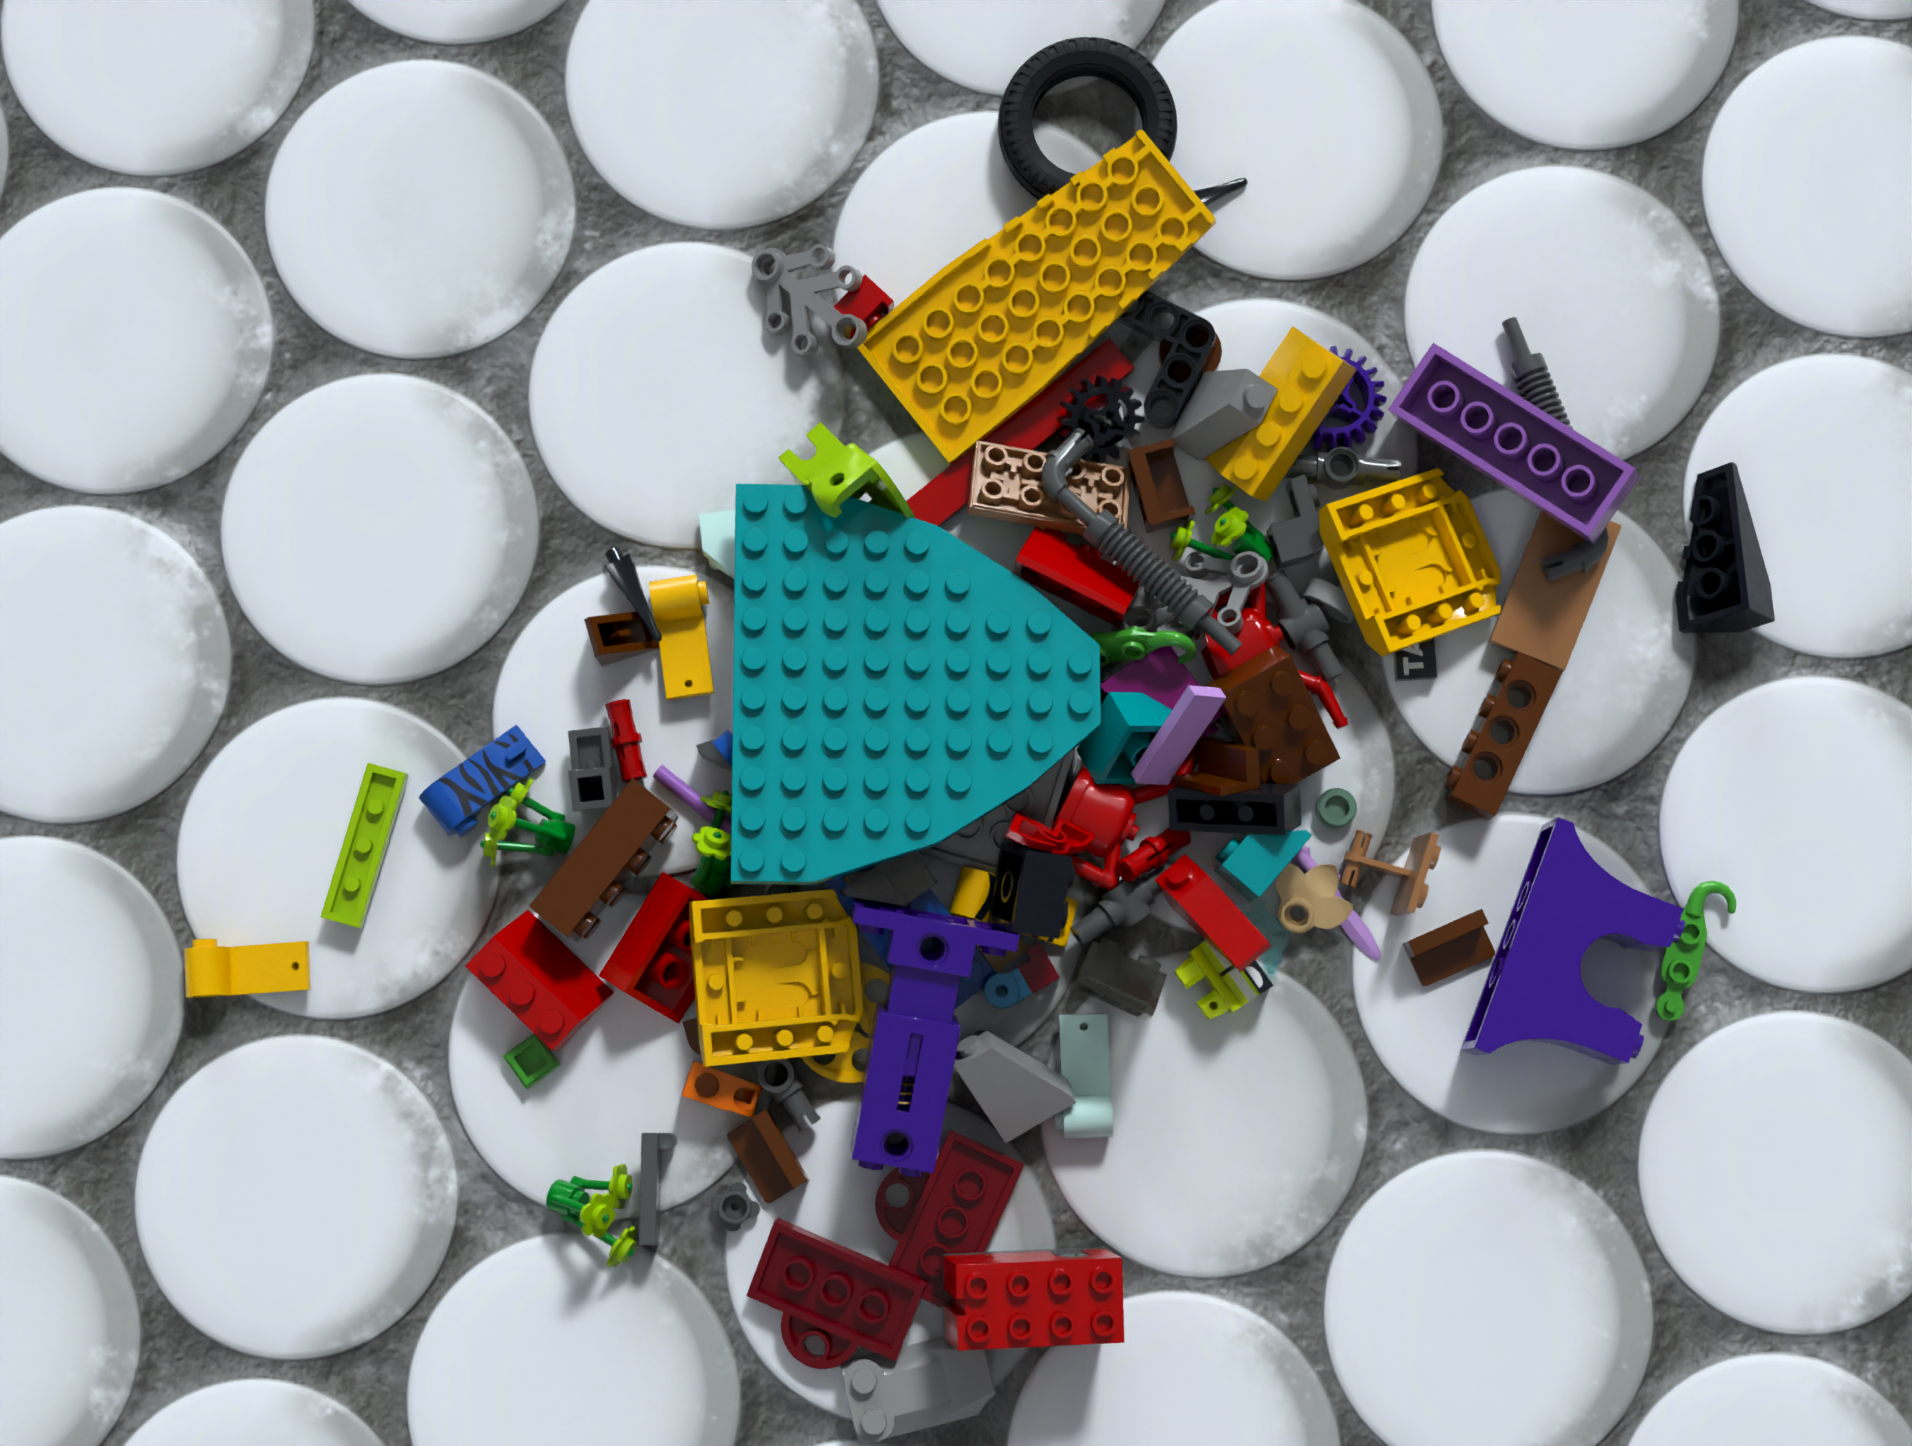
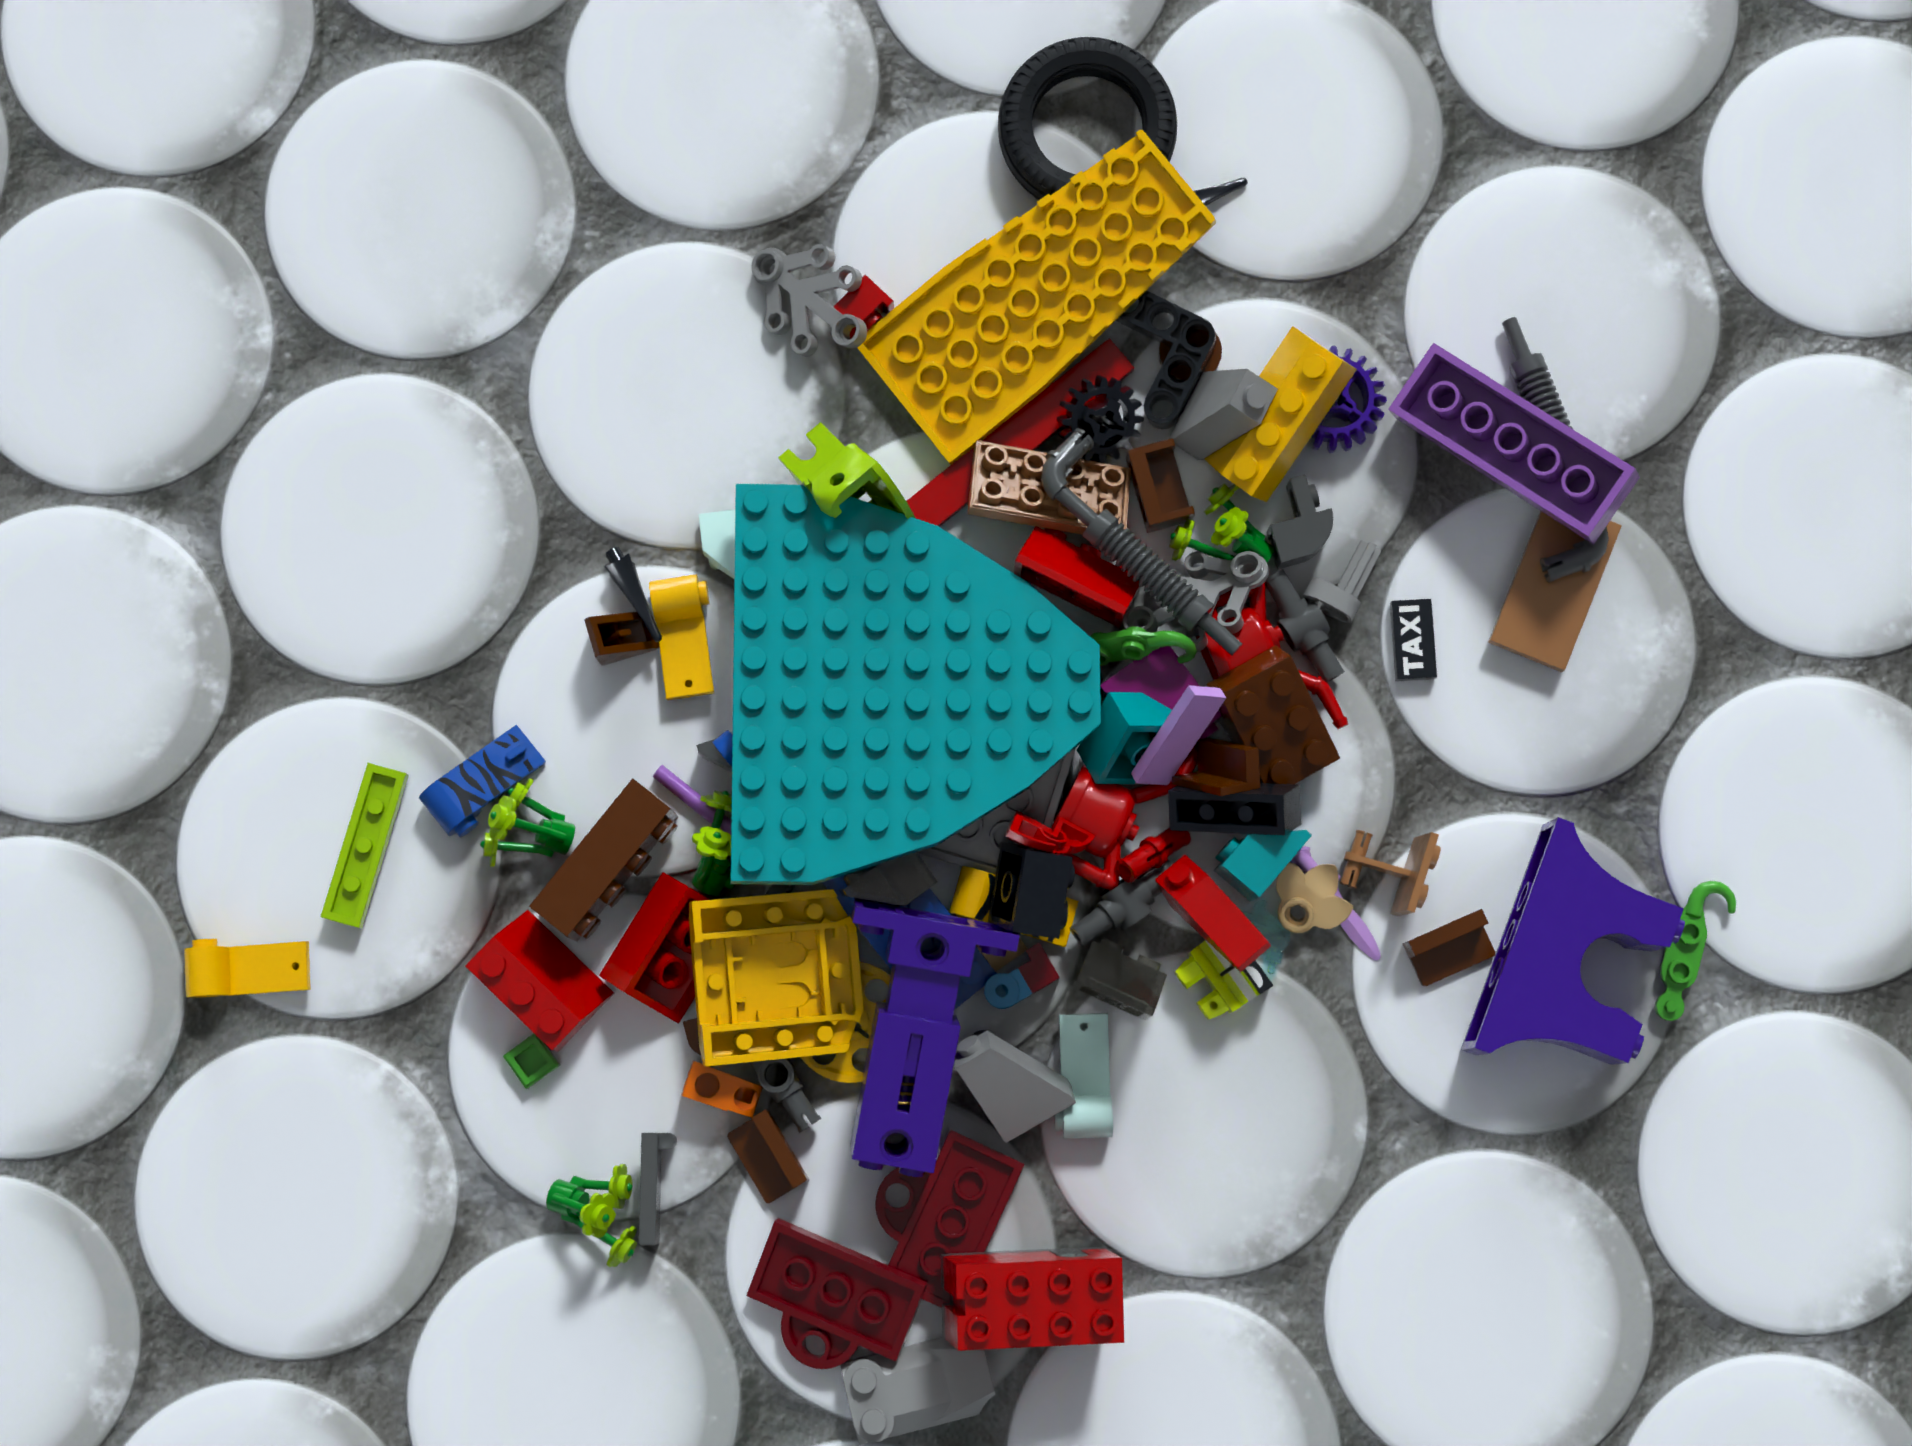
dark grey brick [568,726,617,811] -> none
red pin [605,699,647,783] -> none
dark grey plate [711,1182,760,1231] -> none
dark grey pin [1283,447,1401,490] -> none
sand green tile [1315,788,1357,829] -> none
yellow wedge [1319,468,1501,657] -> none
reddish brown brick [1444,651,1562,820] -> none
black wedge [1675,462,1775,633] -> none

